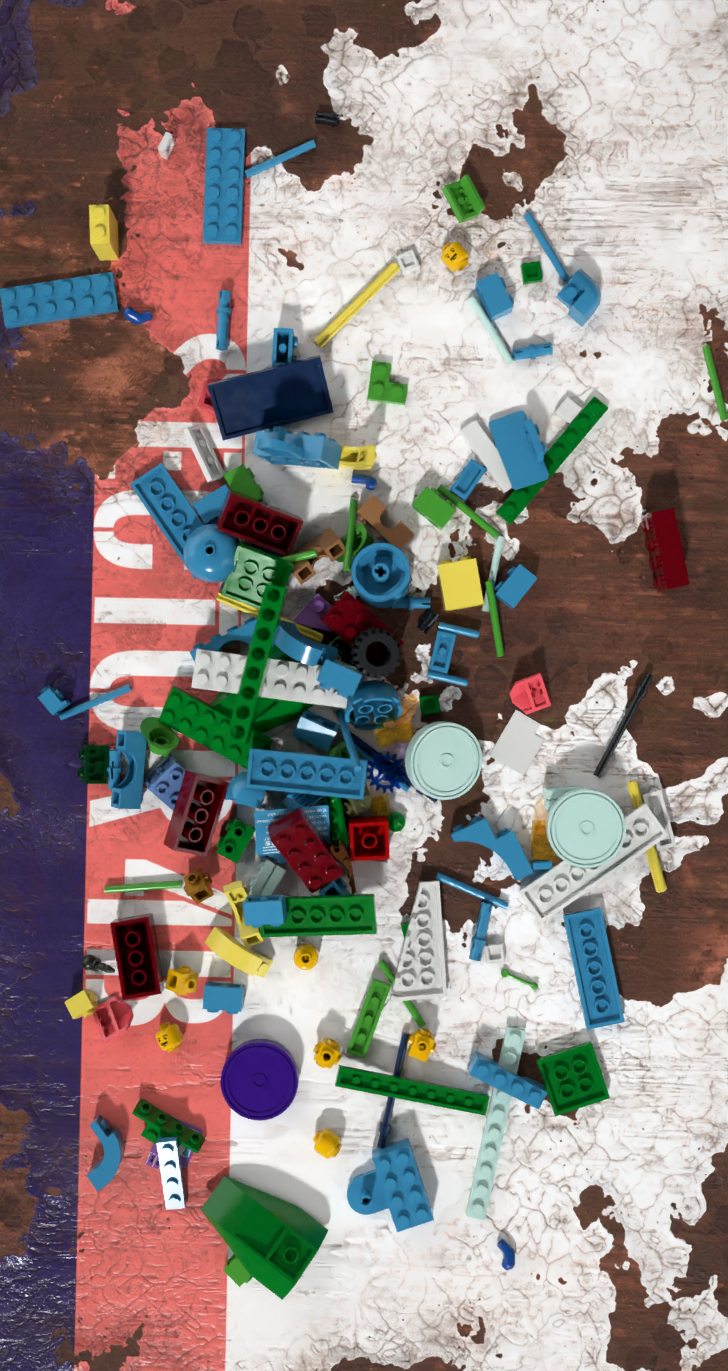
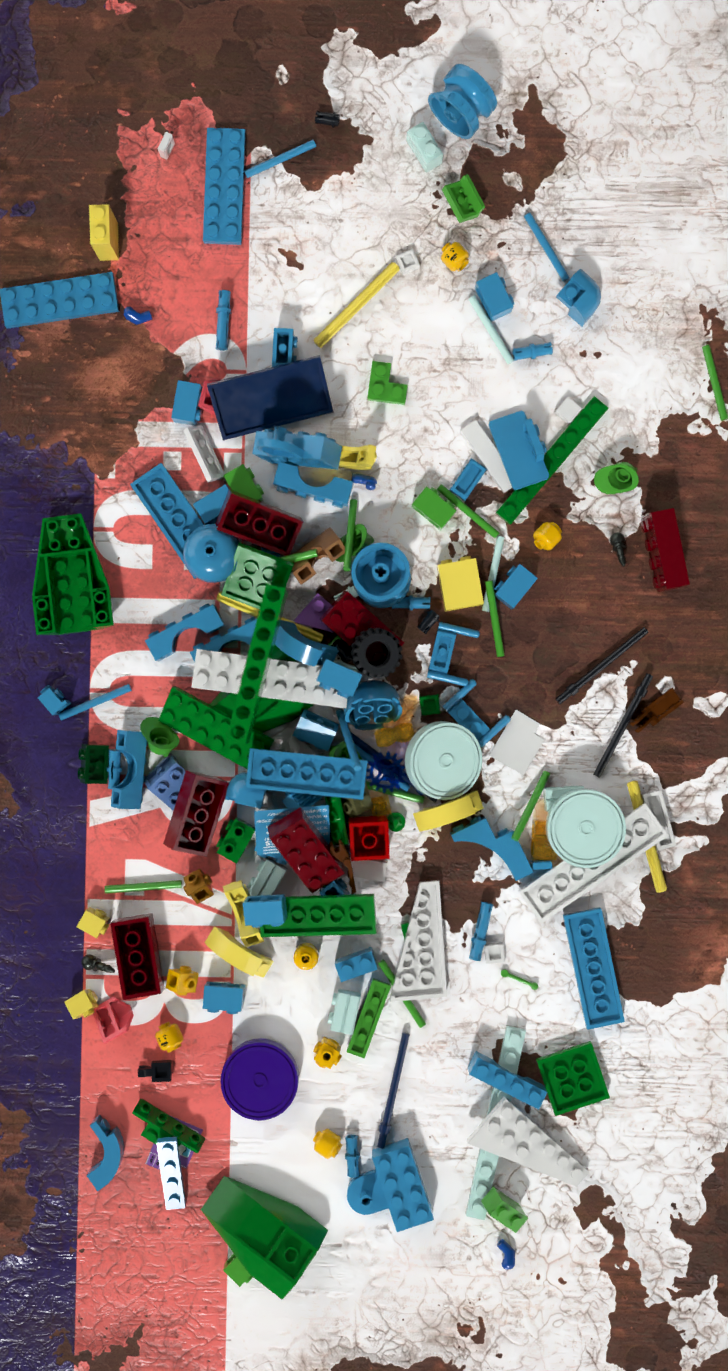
green plate [335,1065,490,1116] -> none
medium nougat arch [357,494,414,550] -> none
yellow brick [407,1028,437,1062] -> none
dark azure bar [436,872,509,910] -> none
coral slope [509,673,551,714] -> none
green tile [520,261,543,285] -> none
none -> green wedge [32,513,114,635]
none -> light yellow brick [77,907,110,938]
none -> black plate [138,1060,172,1082]
none -> dark azure arch [145,603,226,662]
none -> dark azure brick [171,380,202,426]
none -> dark azure arch [273,462,354,508]
none -> light aqua brick [327,988,361,1035]
none -> dark azure brick [335,947,378,982]
none -> dark azure pin [345,1135,360,1178]
none -> bright green bar [366,781,424,804]
none -> light aqua brick [406,122,443,173]
none -> light yellow arch [413,790,484,832]
none -> dark azure piece [428,64,497,139]
none -> dark azure plate [442,679,511,748]
none -> white wing [466,1097,589,1187]
none -> bright green brick [481,1186,528,1233]
none -> bright green bar [511,771,550,842]
none -> yellow head [533,522,562,550]
none -> black bar [555,627,649,705]
none -> bright green piece [594,462,639,494]
none -> pearl dark grey bar [610,532,626,566]
none -> reddish brown arm [630,687,684,733]

